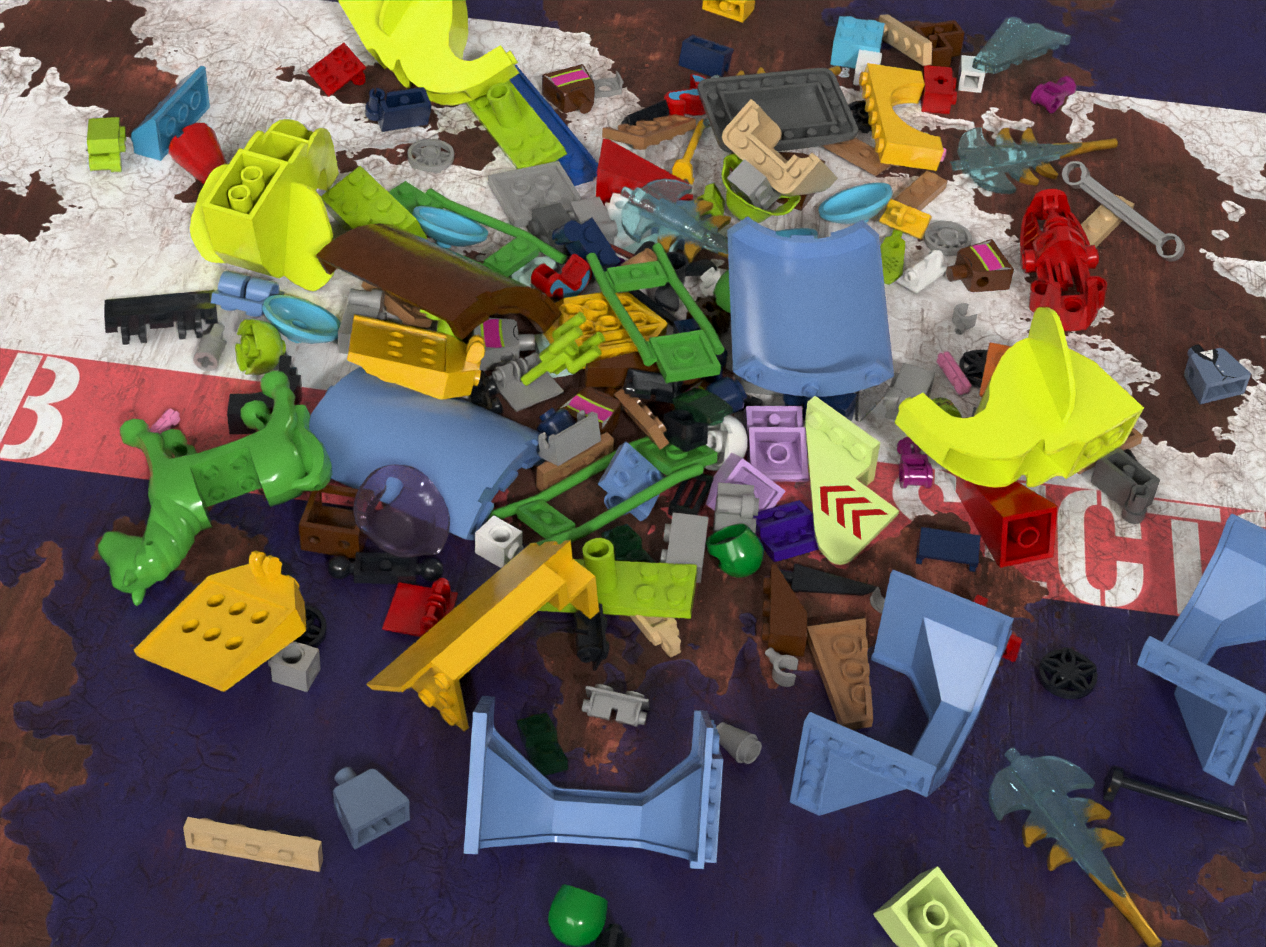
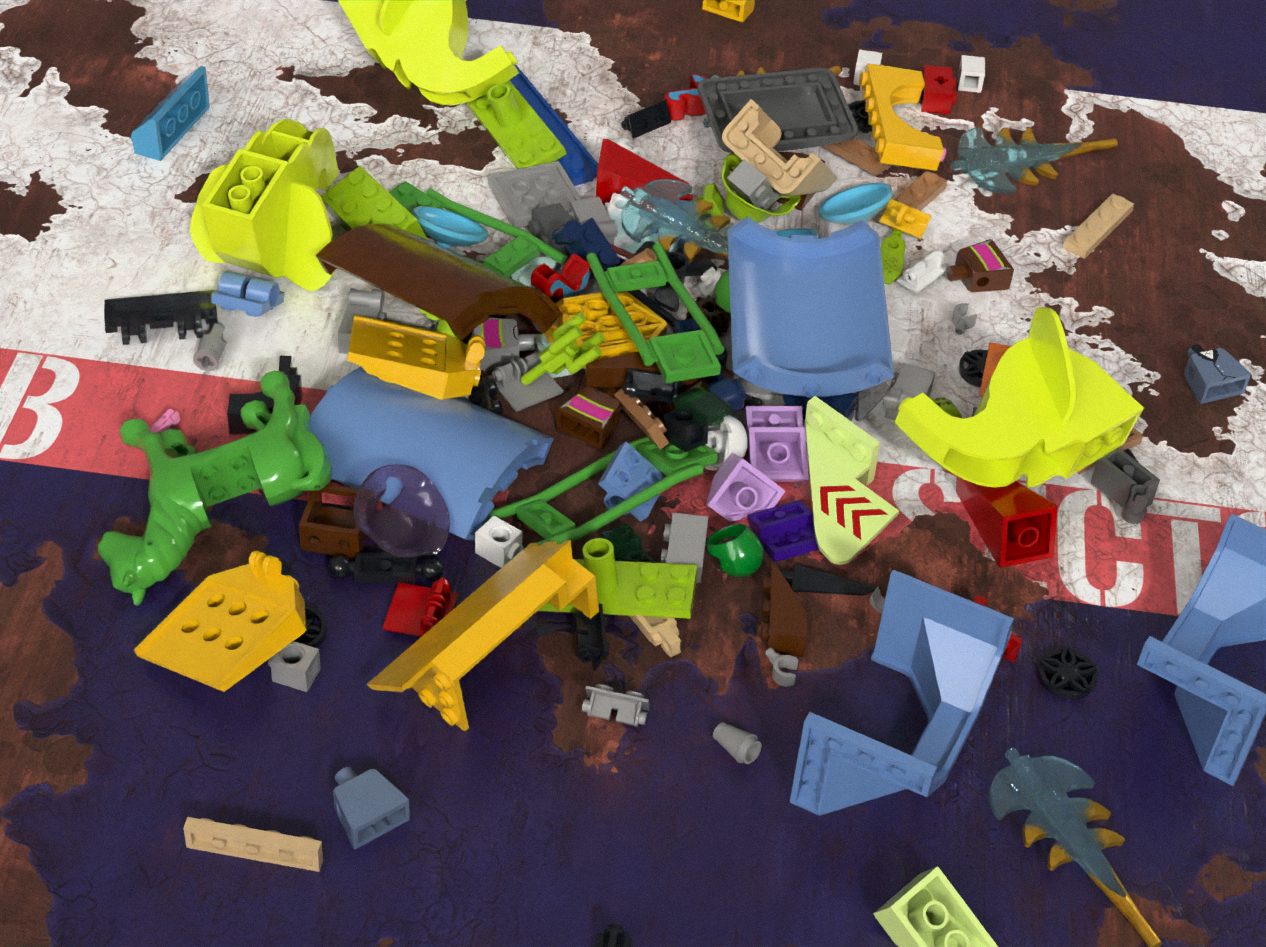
lime hinge [87,117,127,172] -> none
red cone [169,123,227,185] -> none
lime cylinder [235,319,286,375] -> none
medium azure dish [262,295,341,344] -> none
red hinge [307,43,366,97] -> none
medium nougat plate [361,281,433,329] -> none
dark blue hinge [365,87,432,132] -> none
light grey wheel [407,139,454,174] -> none
medium blue panel [464,696,724,869] -> none
clear green slope [516,713,568,776] -> none
medium nougat plate [536,432,614,492] -> none
dark blue head [537,407,576,436] -> none
light grey hinge [538,410,601,466] -> none
reddish brown torso [542,64,595,114] -> none
green helmet [548,884,608,947] -> none
light grey piece [589,71,624,98] -> none
medium nougat wing [602,114,696,150] -> none
black tile [668,474,714,516] -> none
yellow piece [672,119,706,184] -> none
dark blue hinge [678,35,734,78] -> none
light grey hinge [713,483,759,545] -> none
medium nougat wing [807,618,873,730] -> none
medium azure piece [830,16,885,68] -> none
tan plate [879,14,932,66] -> none
magenta connector [897,437,933,489] -> none
reddish brown brick [913,20,965,68] -> none
dark blue hinge [916,527,981,572] -> none
light grey wheel [923,221,972,256] -> none
bright pink axle [937,351,972,395] -> none
clear light blue wing [972,17,1071,74] -> none
red piece [1020,189,1107,331] -> none
magenta connector [1031,75,1076,113] -> none
light grey piece [1062,161,1185,262] -> none
black piece [1103,765,1247,823] -> none

